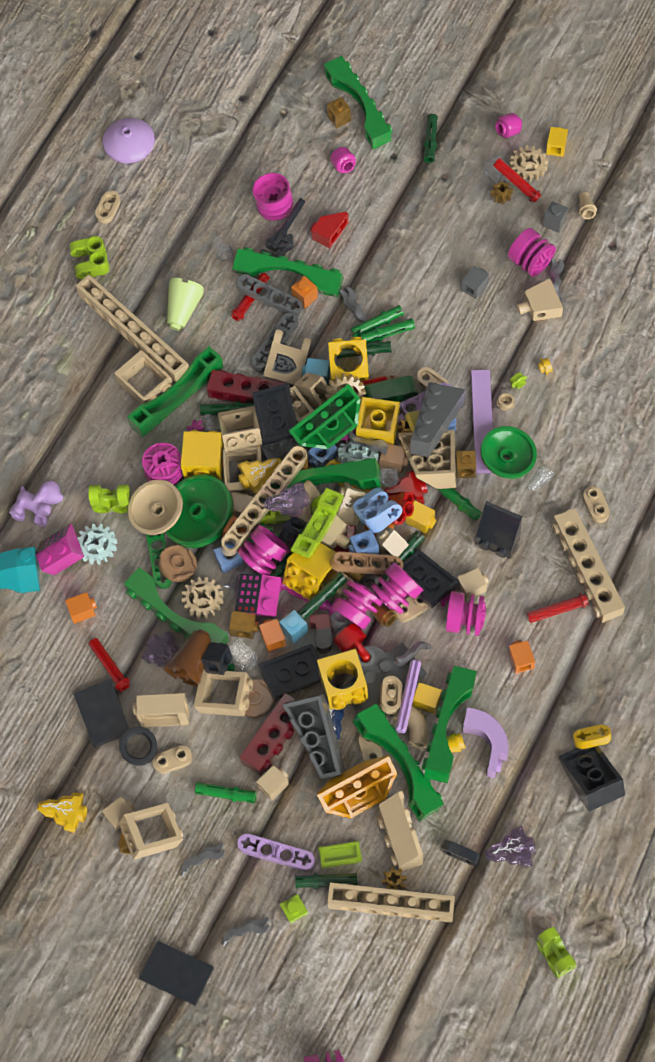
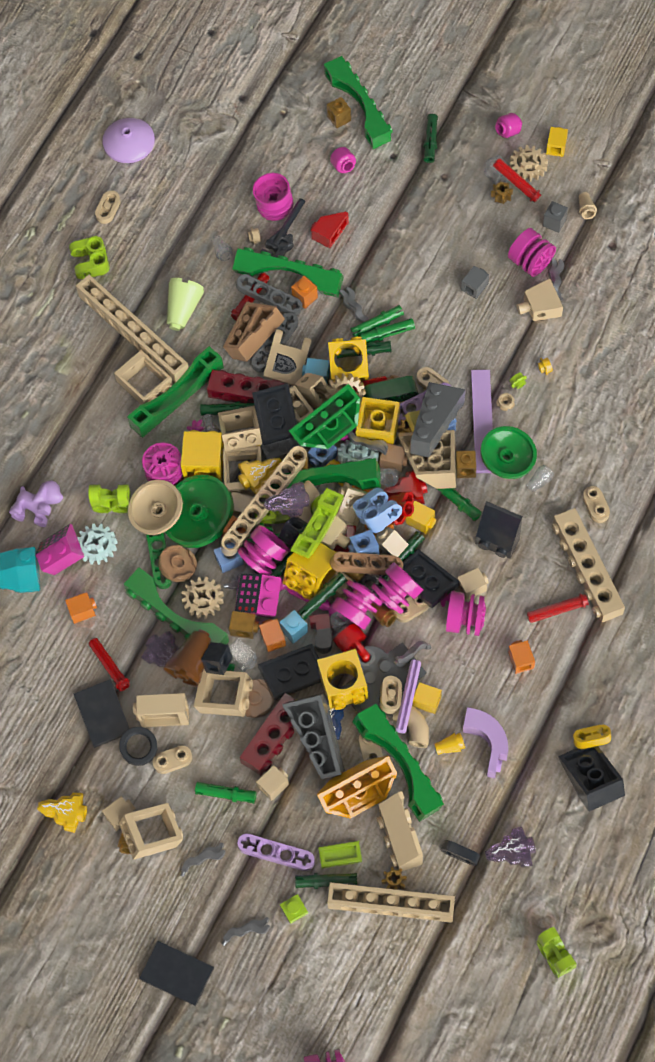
green arch [422,666,477,784] -> none
none -> medium nougat wedge [223,302,285,362]
none -> tan plate [248,227,261,245]

